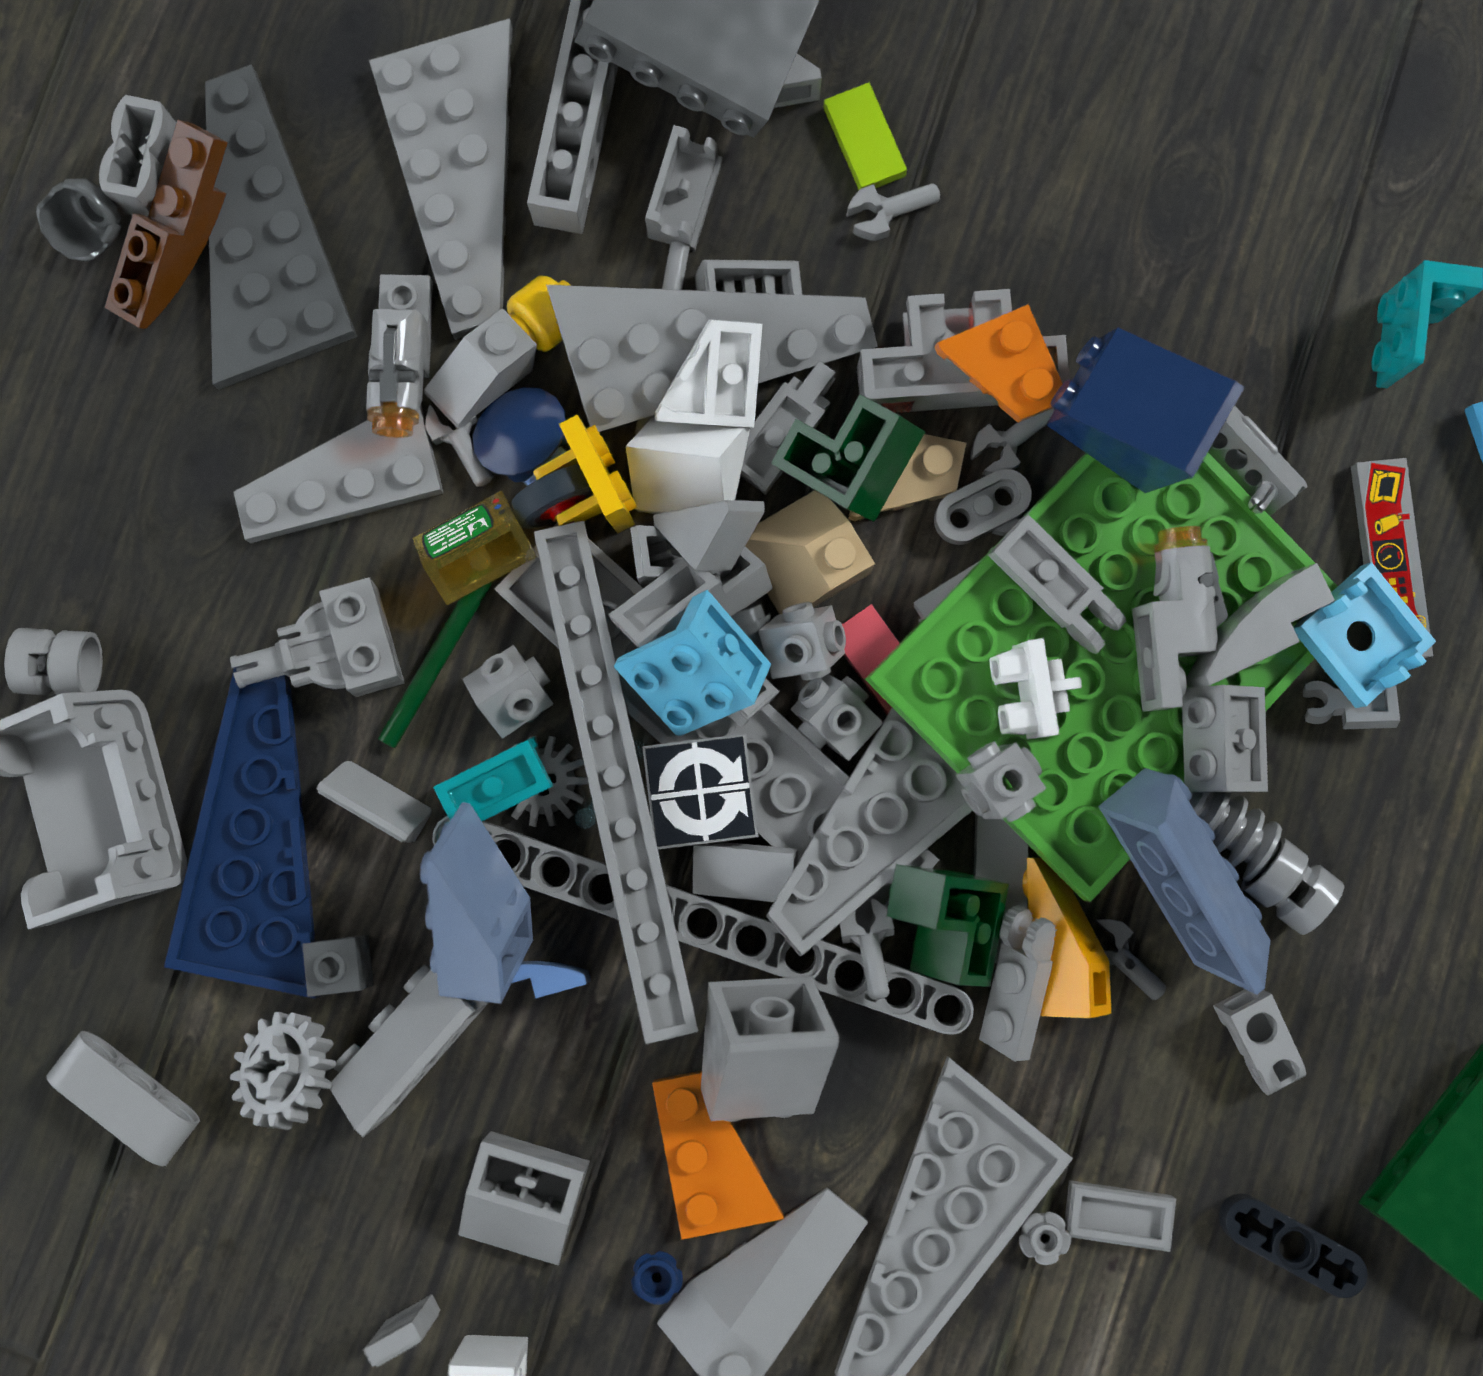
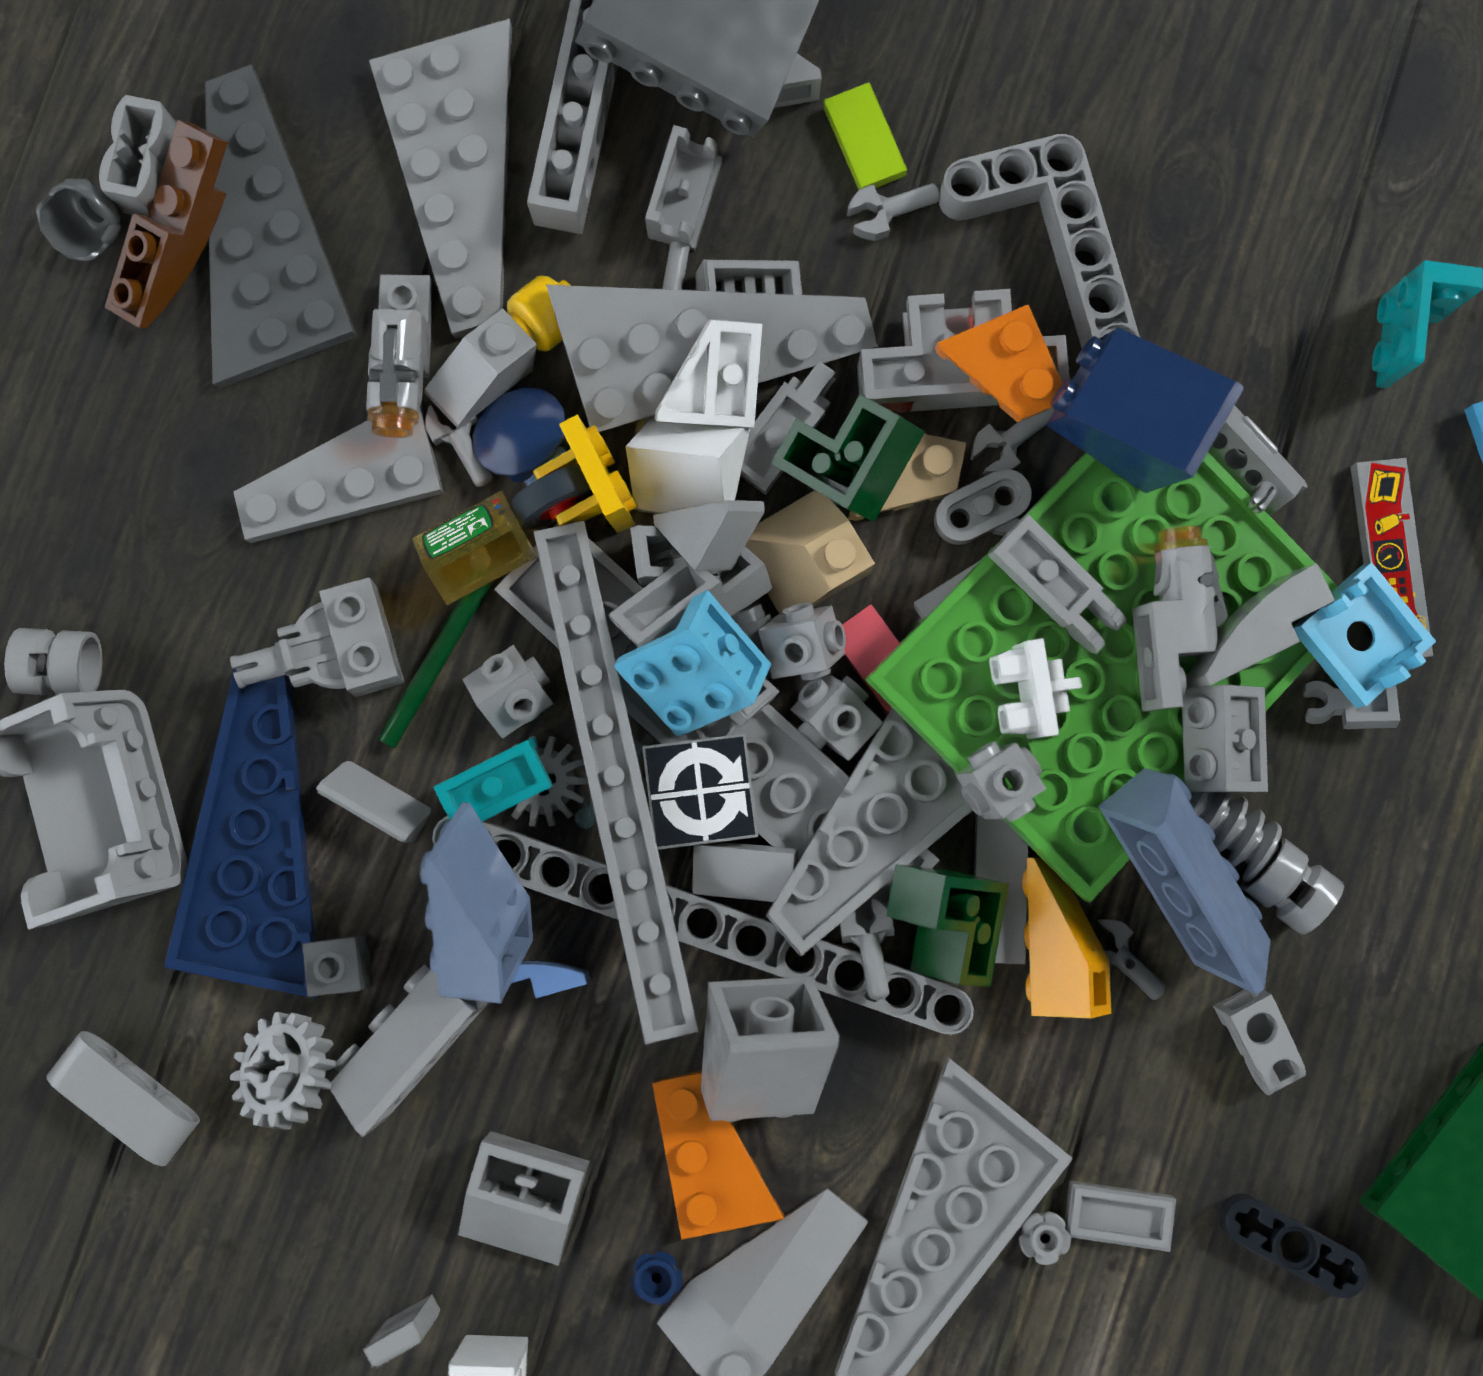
light grey hinge [979,905,1057,1061] -> none
none -> light grey beam [939,134,1140,348]

